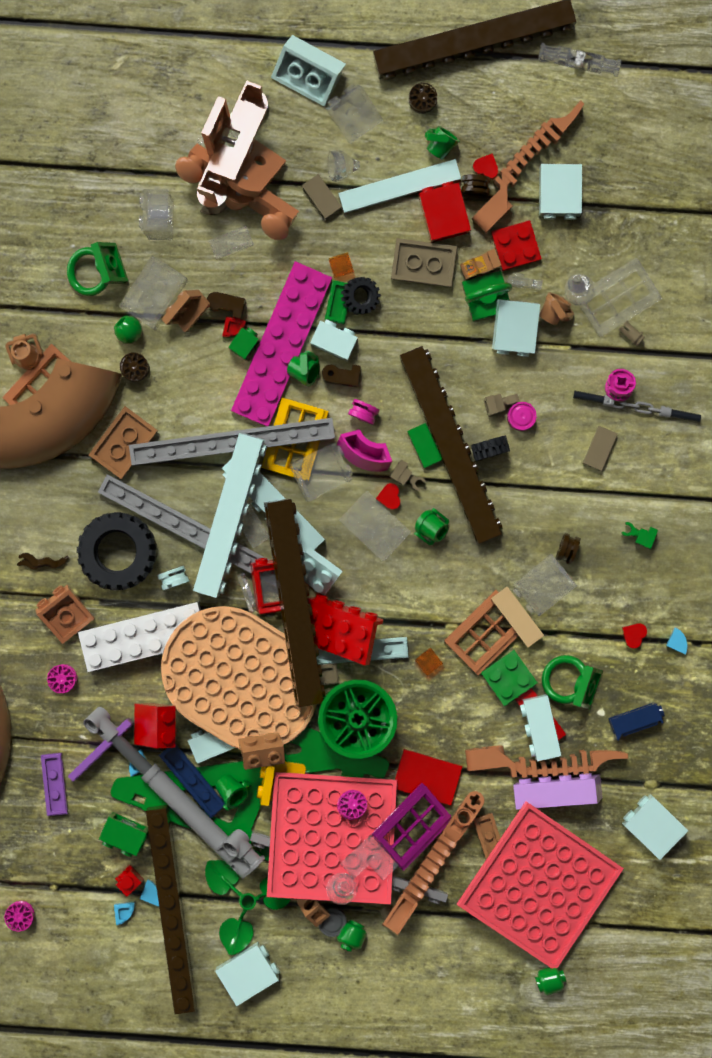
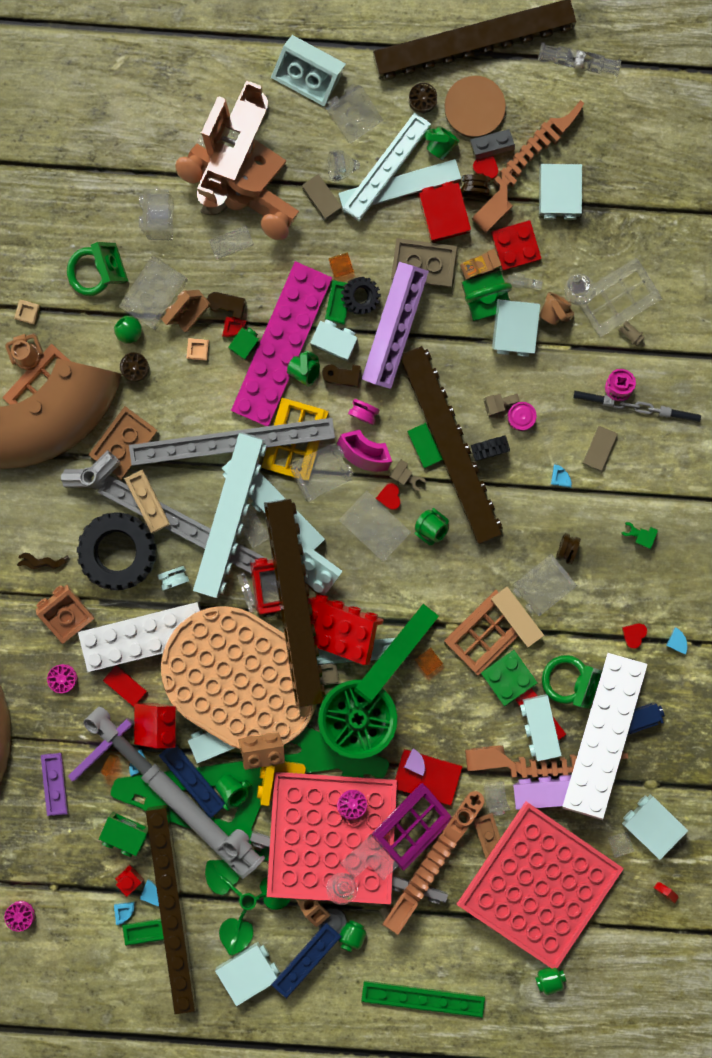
none -> tan tile [14,299,40,325]
none -> light grey piece [61,450,120,489]
none -> clear orange tile [100,754,119,776]
none -> red tile [103,665,147,707]
none -> green tile [122,919,164,946]
none -> tan tile [124,469,171,534]
none -> light nougat tile [187,338,209,361]
none -> dark blue tile [271,922,342,999]
none -> light aqua tile [343,113,431,221]
none -> green tile [354,604,439,703]
none -> green tile [361,980,485,1018]
none -> lavender brick [362,262,429,389]
none -> lavender tile [404,748,425,776]
none -> medium nougat tile [444,76,505,138]
none -> dark grey plate [470,129,515,160]
none -> clear bracket [483,781,510,815]
none -> medium azure tile [551,464,571,488]
none -> white plate [563,653,647,820]
none -> clear tile [608,831,634,858]
none -> red tile [653,882,679,904]

